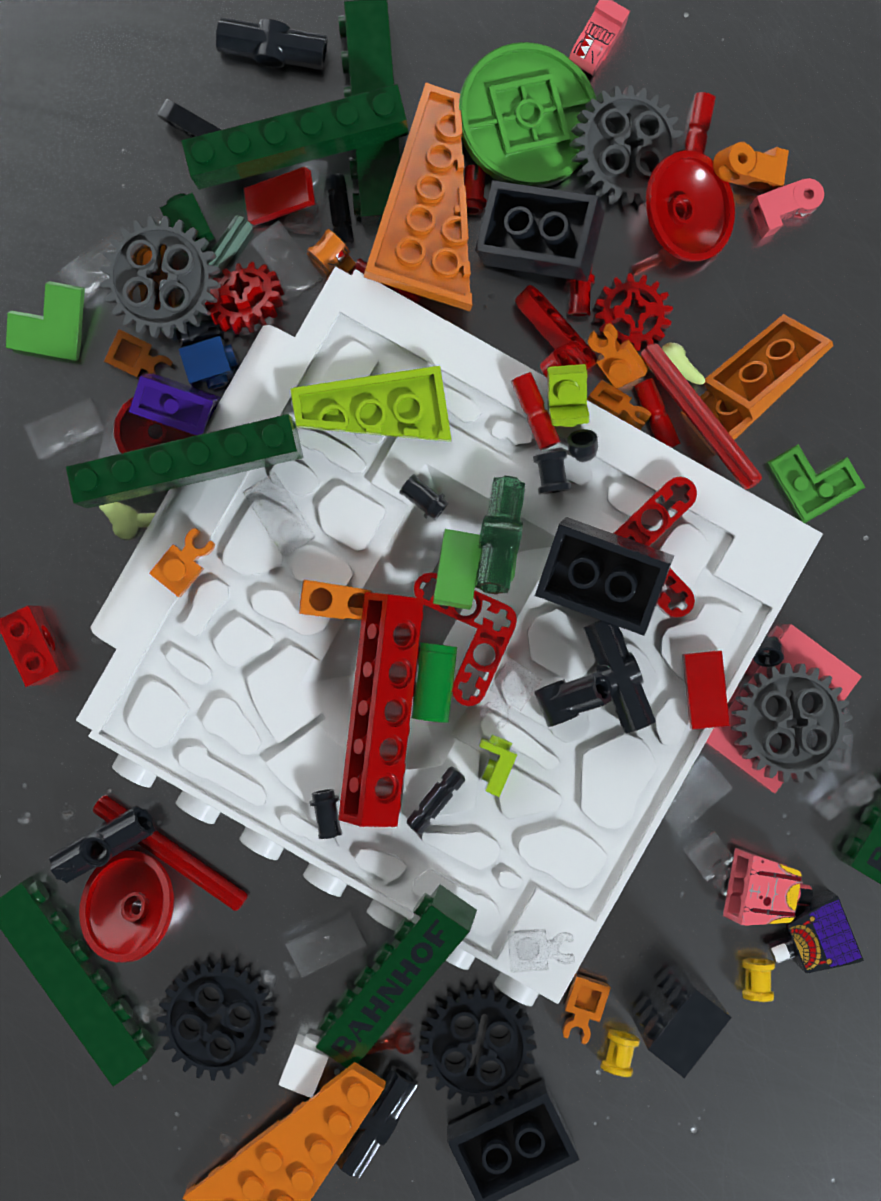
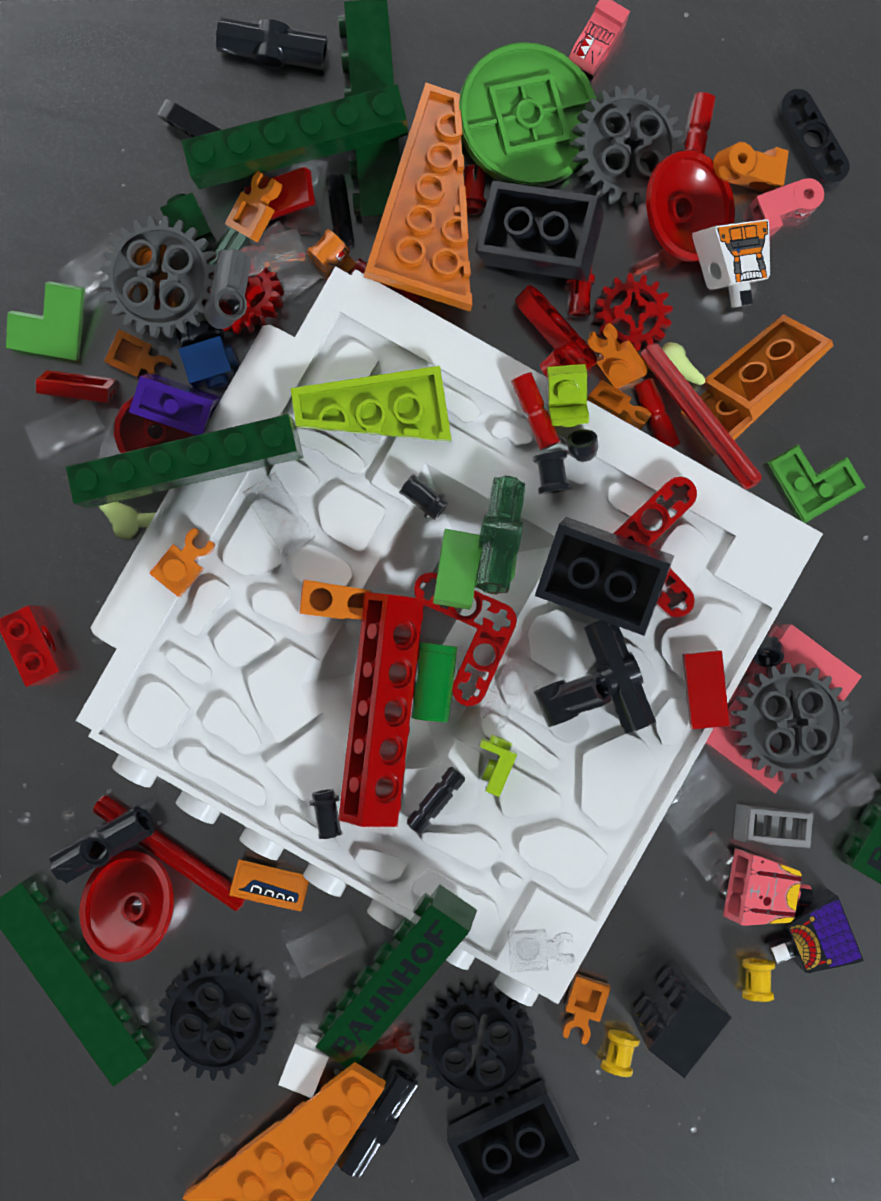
none -> red tile [36,370,117,403]
none -> dark grey piece [204,249,251,329]
none -> orange plate [225,171,282,243]
none -> orange slope [229,859,309,912]
none -> clear plate [240,228,307,276]
none -> torso [692,219,770,308]
none -> light grey slope [733,804,813,848]
none -> black beam [778,89,850,188]

